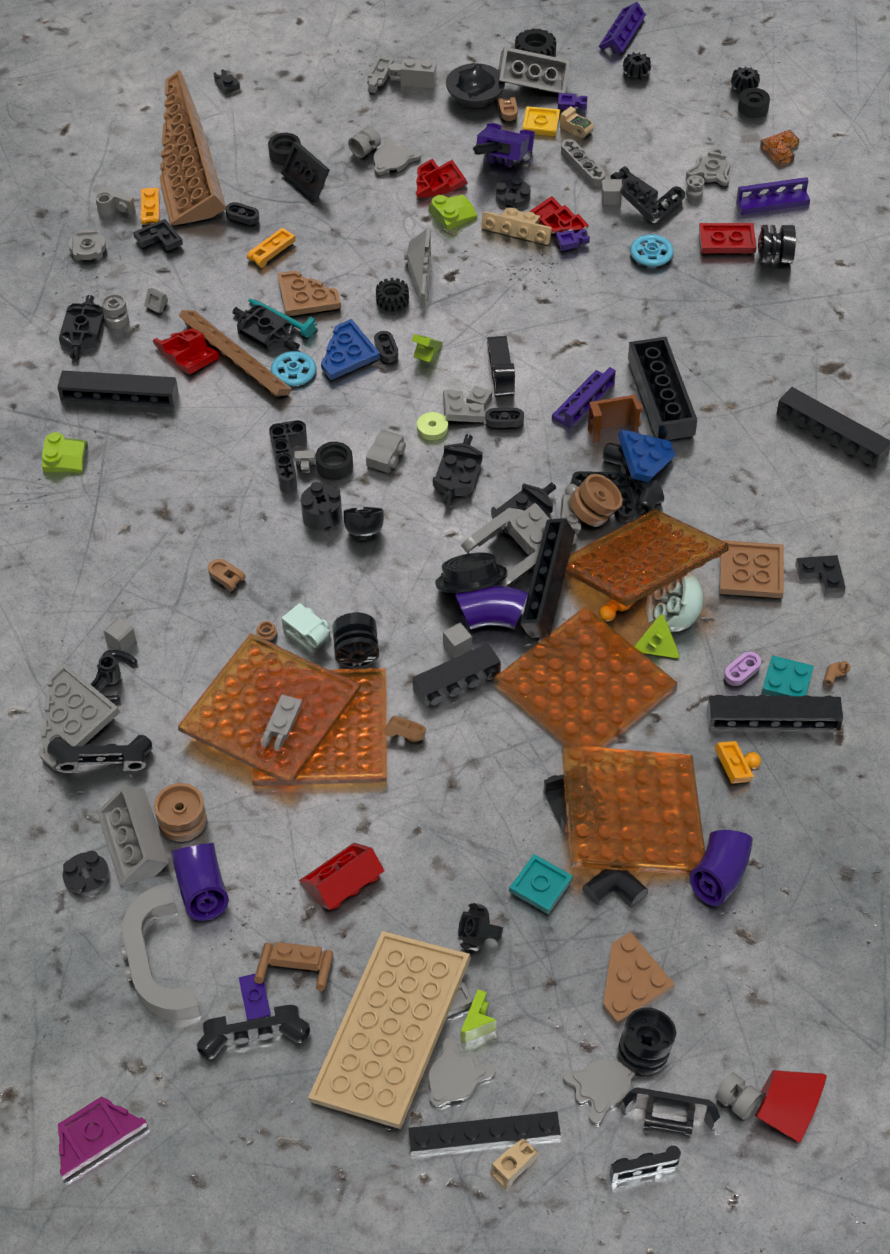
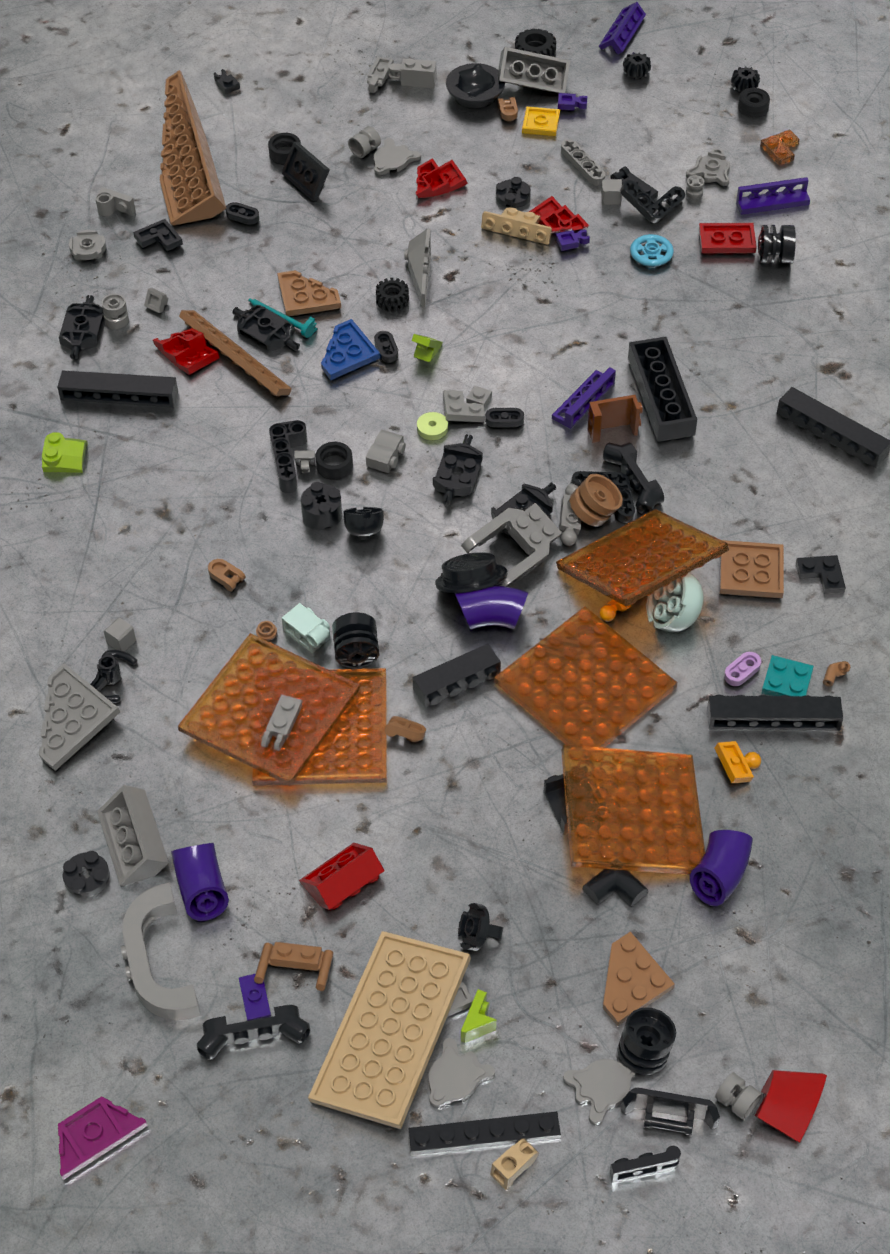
black plate [47,735,153,773] -> none
light orange plate [141,188,160,225] -> none
medium nougat wheel [154,783,207,842] -> none
light orange plate [247,227,296,268] -> none
medium azure plate [271,351,316,387] -> none
lime slope [428,195,477,231] -> none
light grey piece [443,622,472,658] -> none
dark purple piece [473,123,535,167] -> none
black beam [487,336,515,396] -> none
teal plate [509,854,573,914] -> none
black brick [521,518,575,638] -> none
tan leg [560,106,594,138] -> none
blue plate [618,429,675,482] -> none
lime piece [633,614,680,658] -> none

